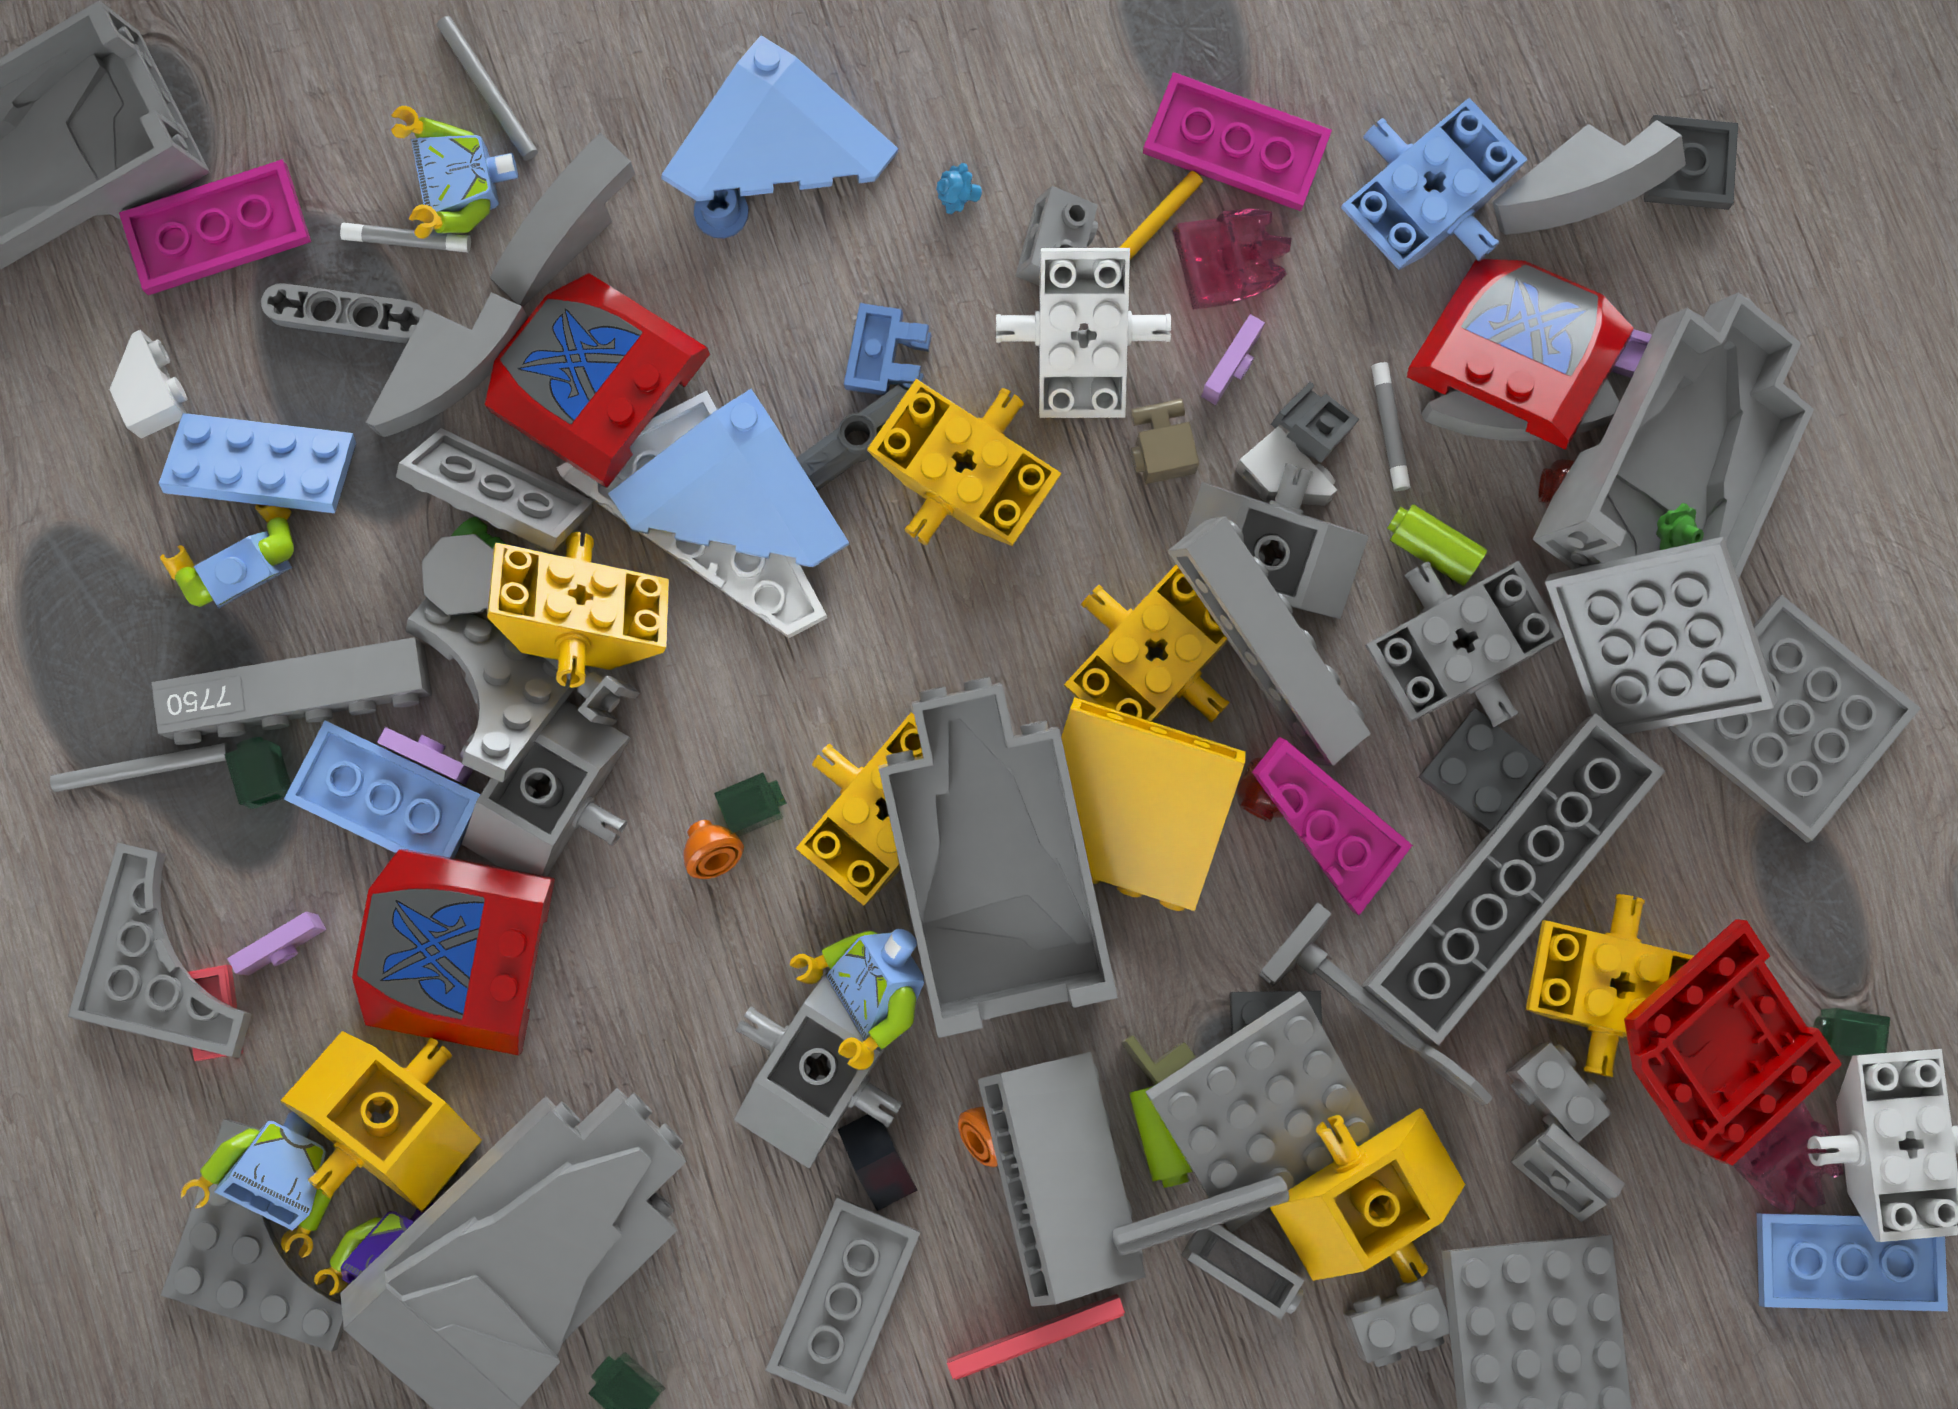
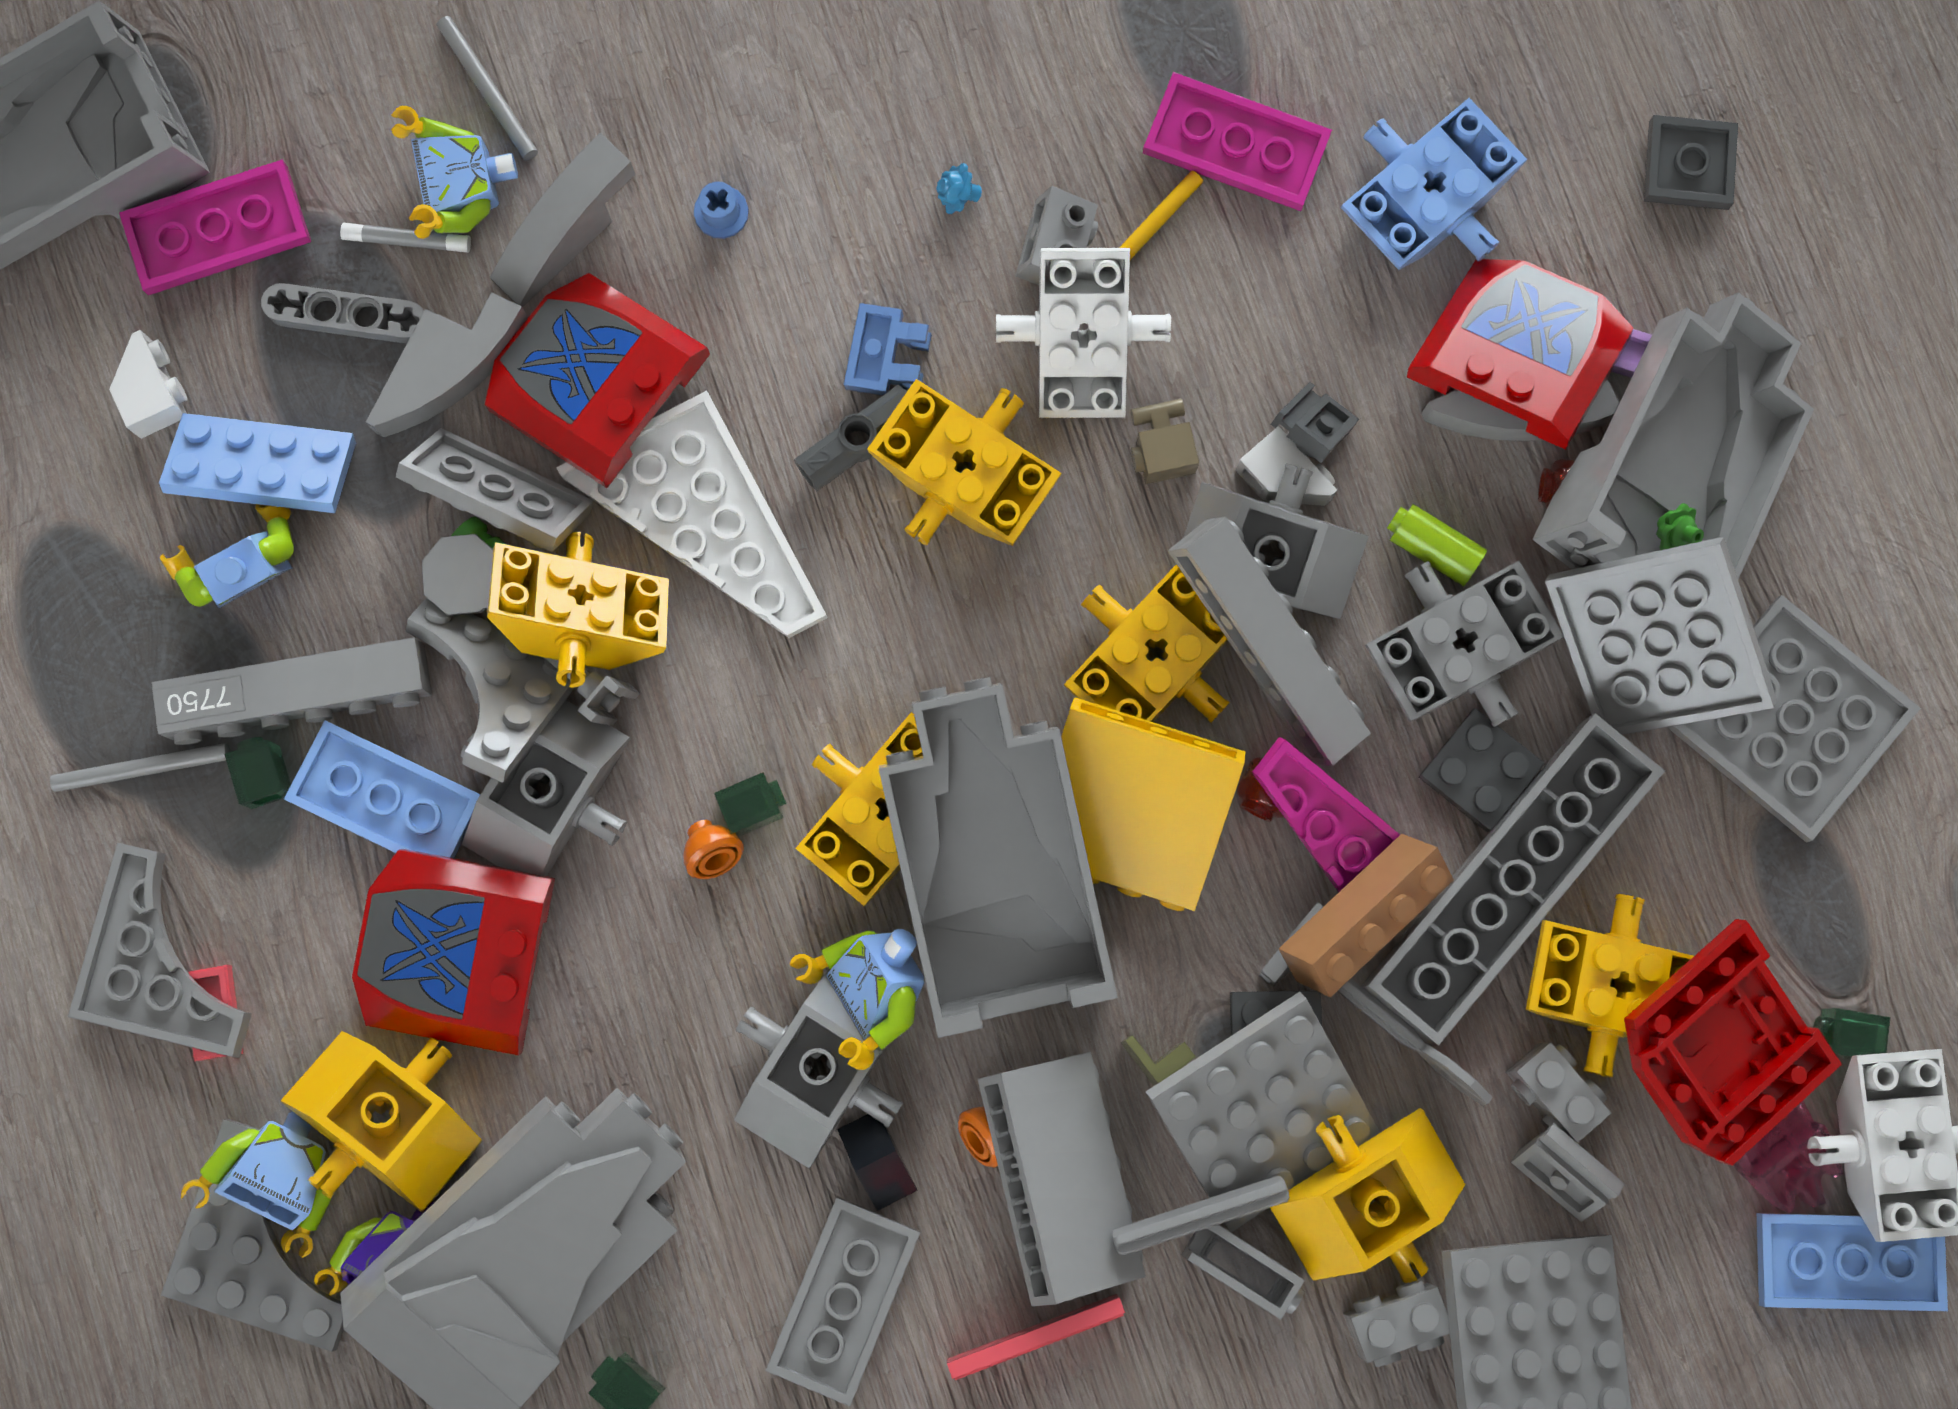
lavender plate [227,912,326,976] -> none
lavender plate [377,727,473,785] -> none
light blue slope [608,389,849,568] -> none
light blue slope [661,35,898,201] -> none
lime brick [1129,1085,1193,1188] -> none
clear pink plate [1172,208,1292,310] -> none
lavender plate [1201,314,1265,405] -> none
light grey bar [1371,362,1411,491] -> none
light grey slope [1493,120,1686,235] -> none
none -> medium nougat brick [1279,834,1454,998]

